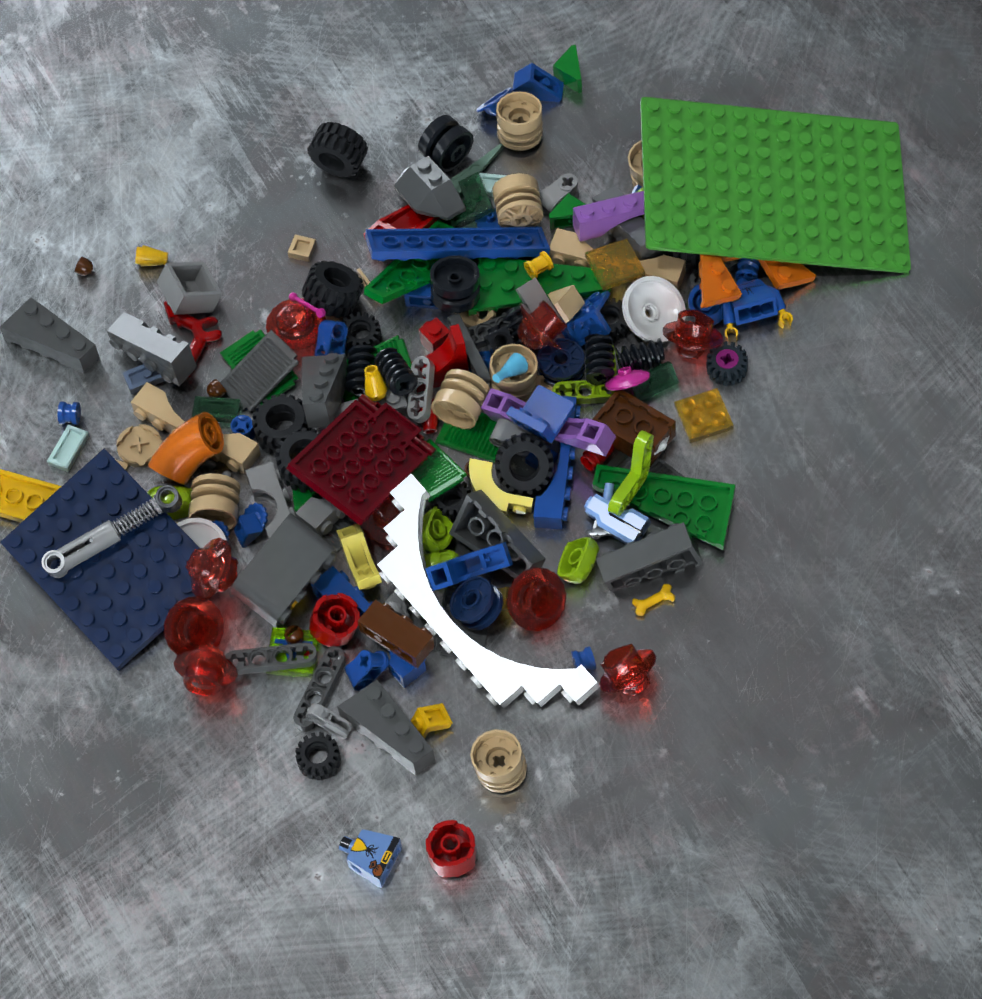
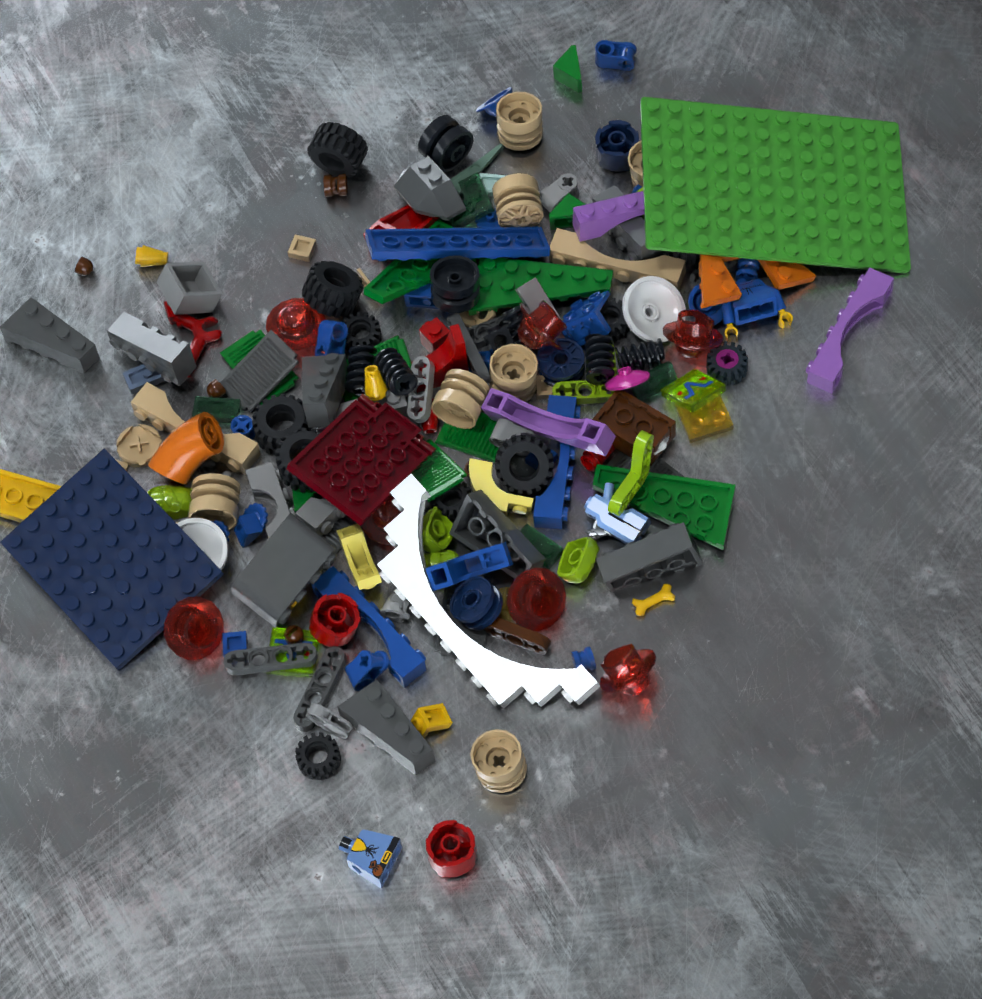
piece [42,485,182,578] -> none
light aqua tile [47,424,90,472] -> none
blue wheel [58,401,81,425] -> none
clear red helmet [173,643,238,696] -> none
clear red helmet [185,538,238,600] -> none
dark pink hinge [289,292,326,318] -> none
reddish brown brick [358,600,435,668] -> none
medium azure cone [492,353,528,383] -> none
blue bracket [506,385,576,444] -> none
blue slope [512,63,564,102] -> none
yellow bush [524,251,554,279] -> none
tan slope [547,285,585,323] -> none
clear yellow tile [585,238,645,291] -> none
none -> blue plate [222,631,248,657]
none -> reddish brown wheel [323,174,348,197]
none -> reddish brown beam [484,617,551,655]
none -> clear green plate [520,523,564,569]
none -> blue piece [595,40,637,71]
none -> dark blue brick [595,120,639,171]
none -> clear neon green tile [661,368,726,413]
none -> medium lavender arch [806,267,894,394]

